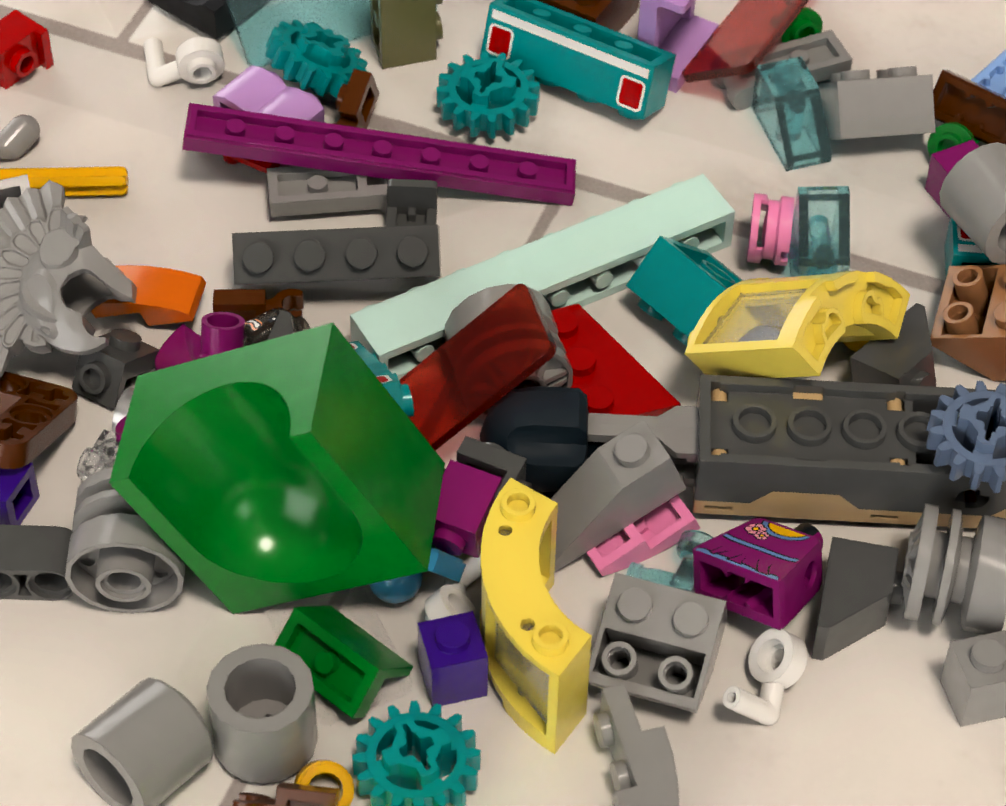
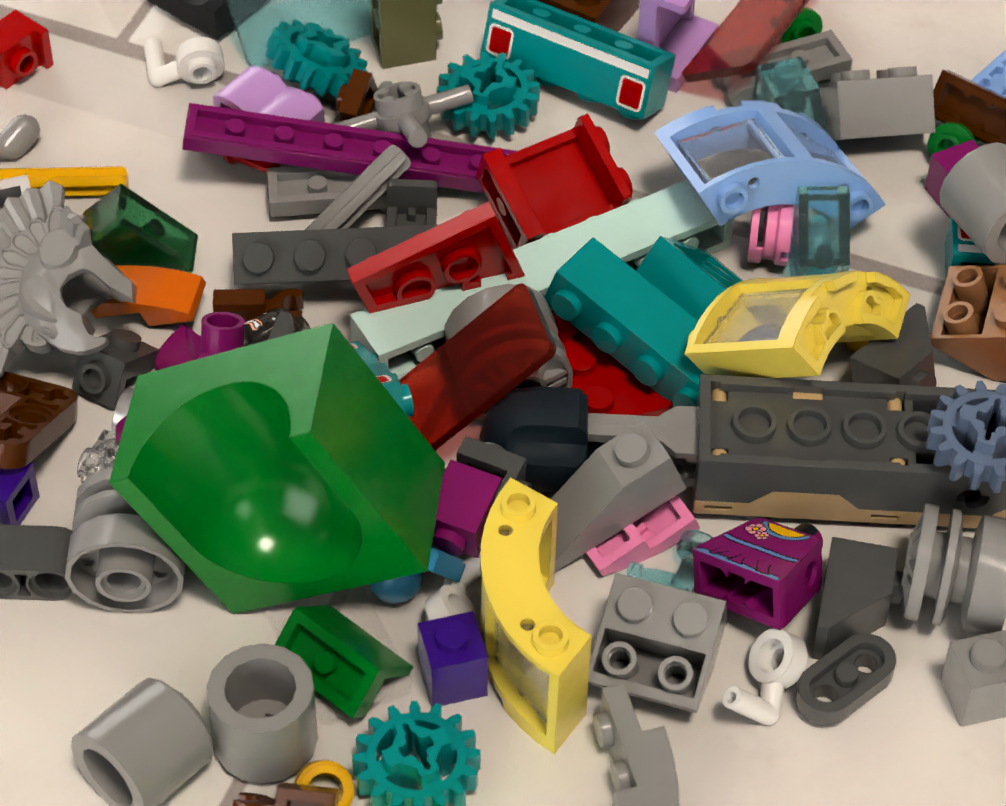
none -> clear green slope [83,184,198,273]
none -> light grey axle [305,145,411,230]
none -> light grey bar [333,81,474,148]
none -> red wing [347,201,525,313]
none -> red panel [476,114,633,249]
none -> teal brick [544,237,704,407]
none -> light blue window [654,101,886,233]
none -> dark grey plate [796,633,896,725]

